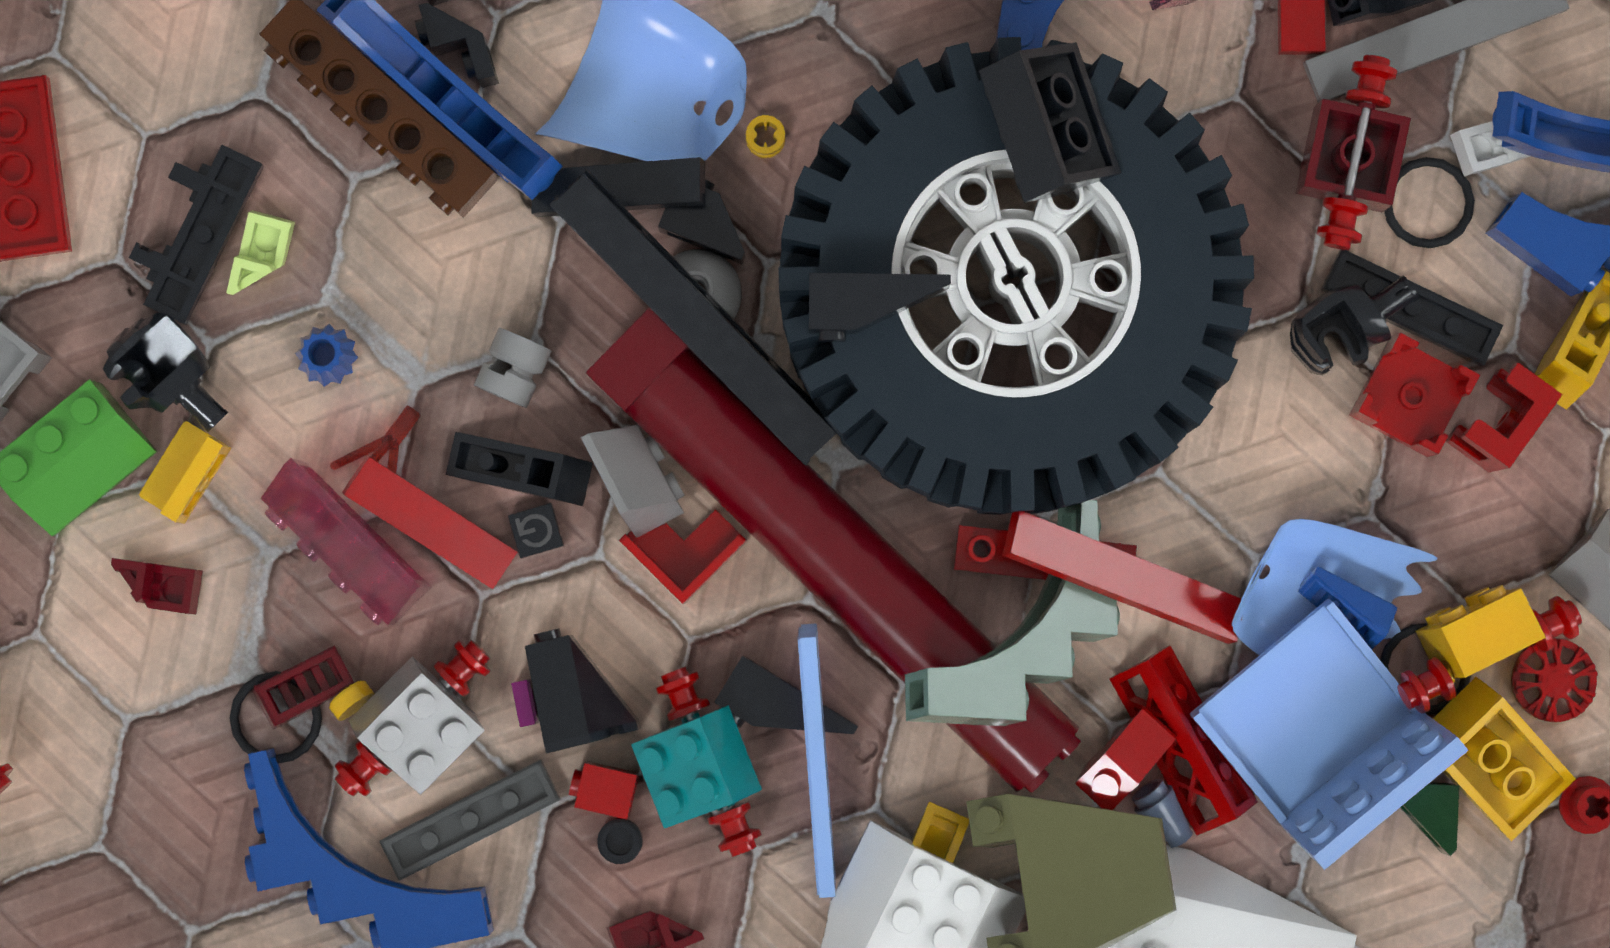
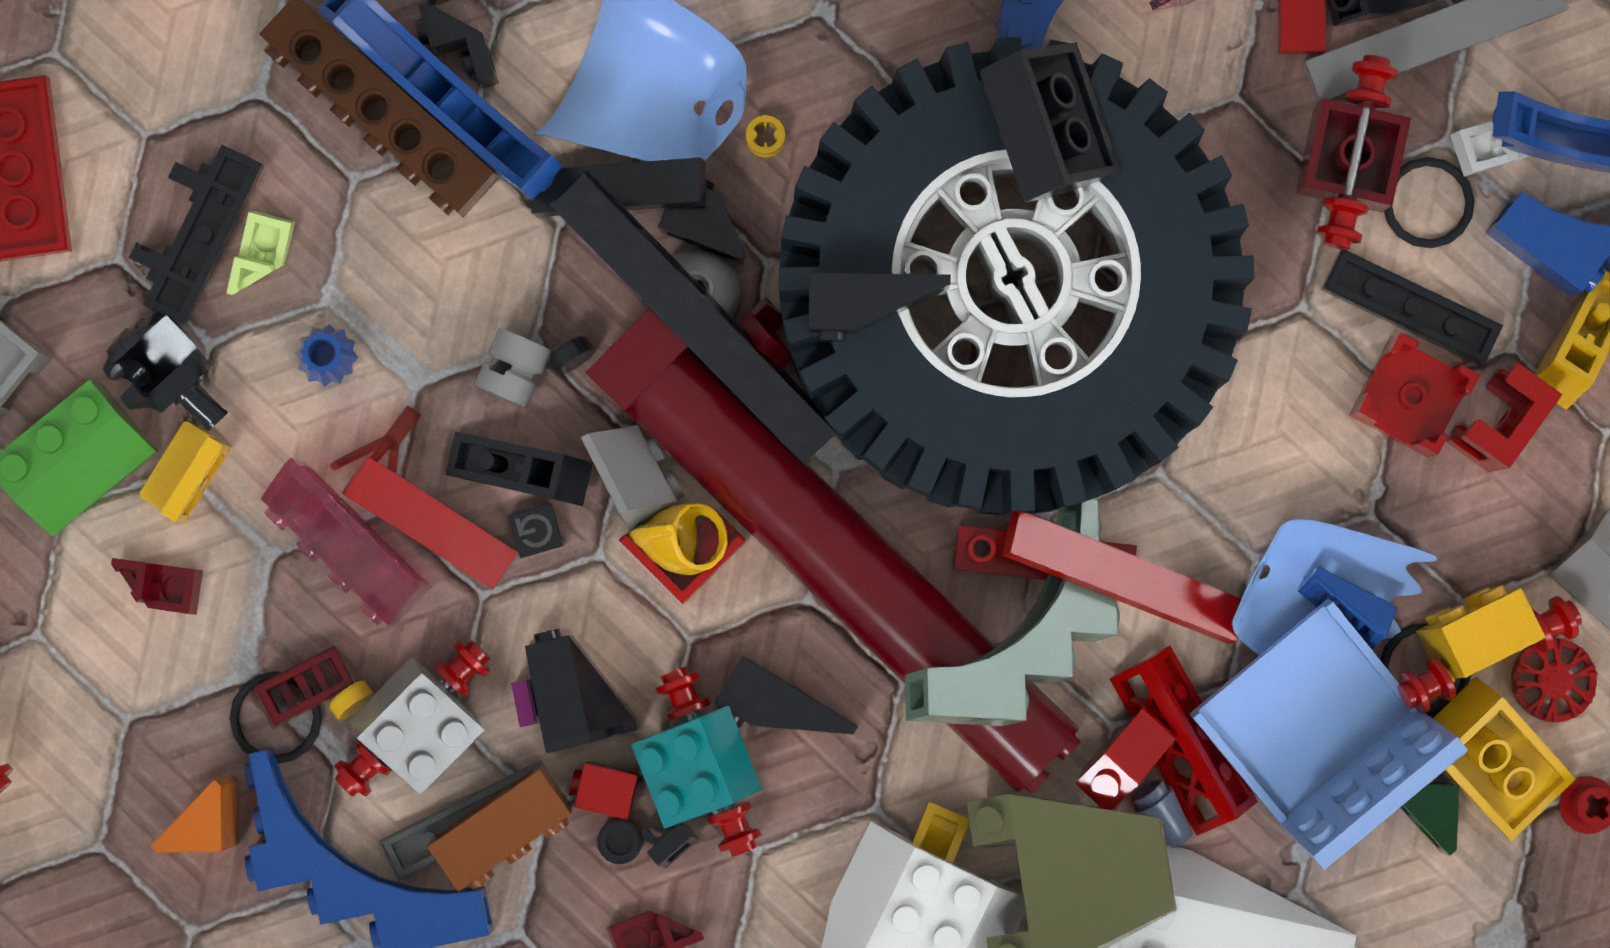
light blue tile [798,624,836,898] -> none
black piece [1290,275,1419,376] -> none
none -> orange slope [150,775,239,853]
none -> dark orange brick [427,763,572,892]
none -> black tile [549,336,596,375]
none -> yellow piece [629,503,728,575]
none -> black tile [641,823,700,869]
none -> dark red slope [741,297,792,369]

